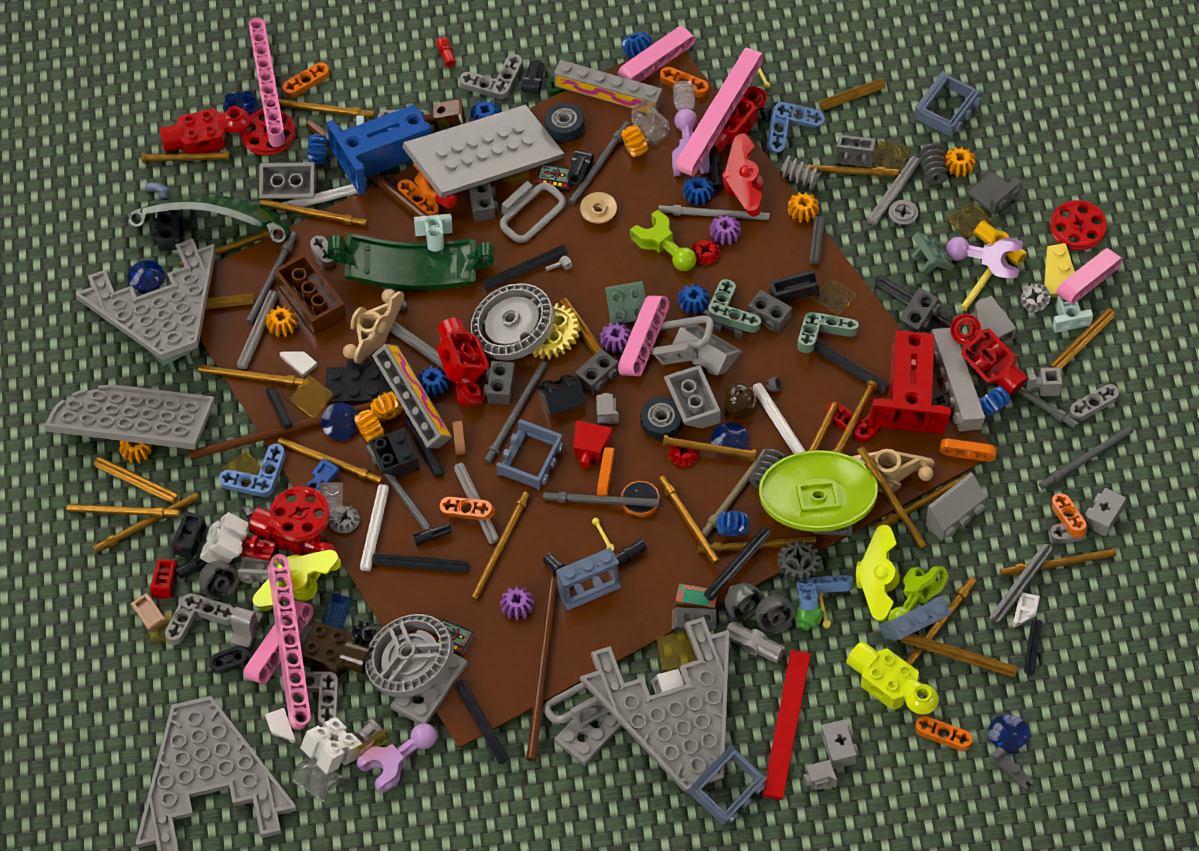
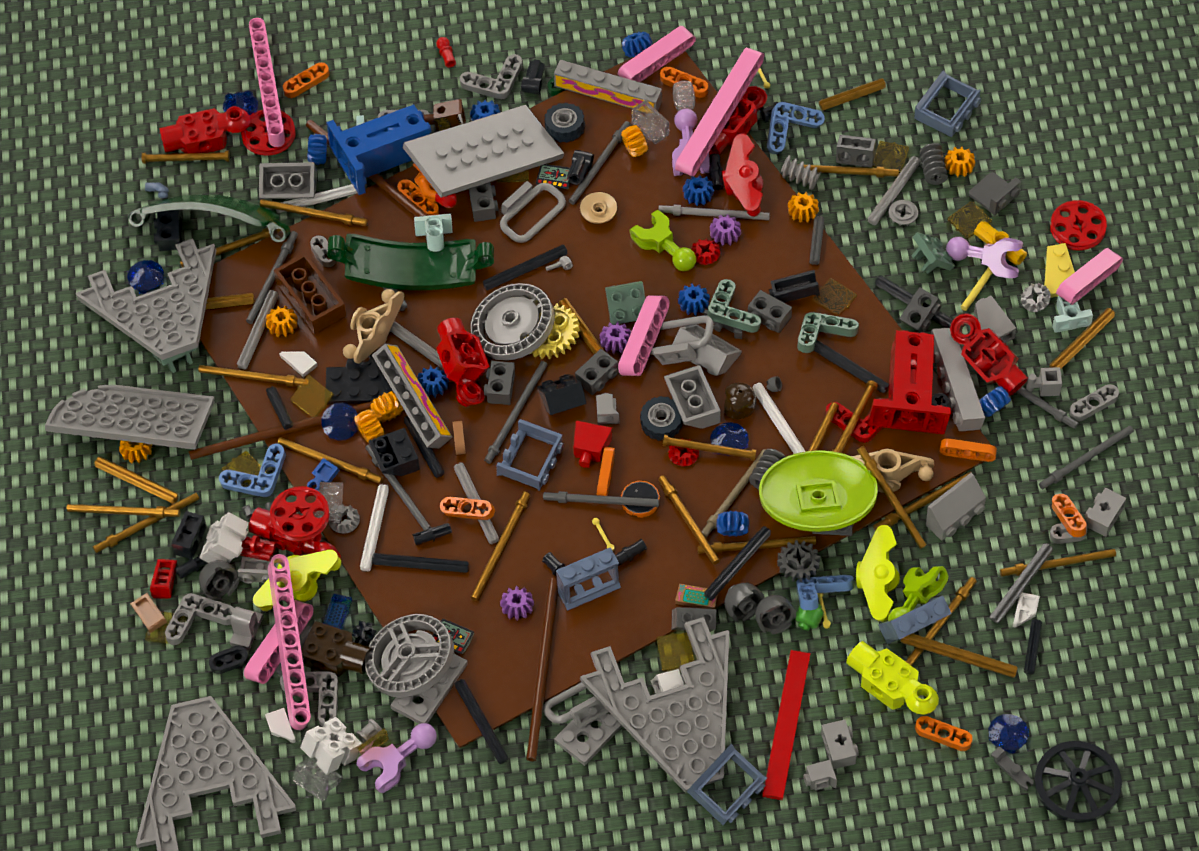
pearl gold bar [278,99,375,118] -> none
light grey piece [726,621,785,663] -> none
none -> black wheel [1034,741,1122,823]

